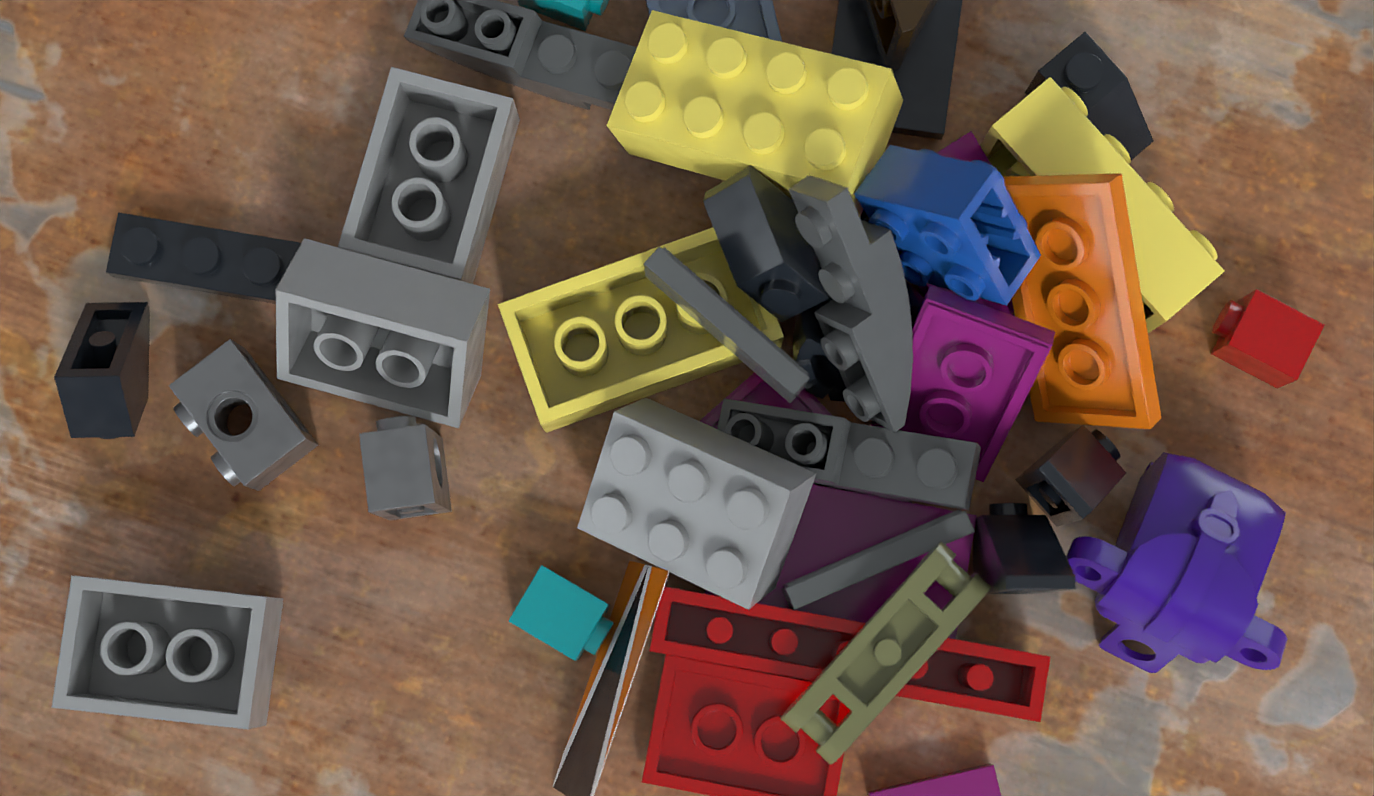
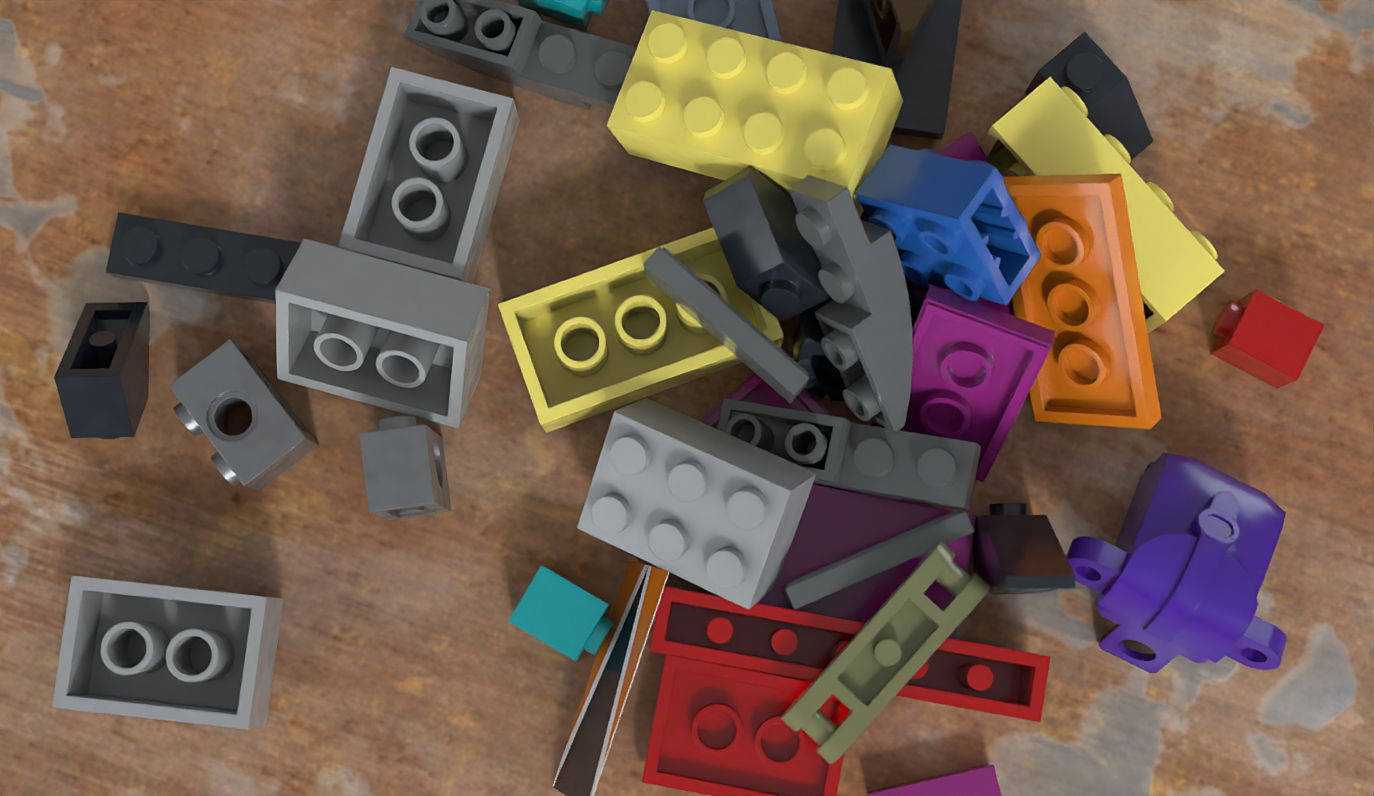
black slope [1015,425,1126,527] -> none

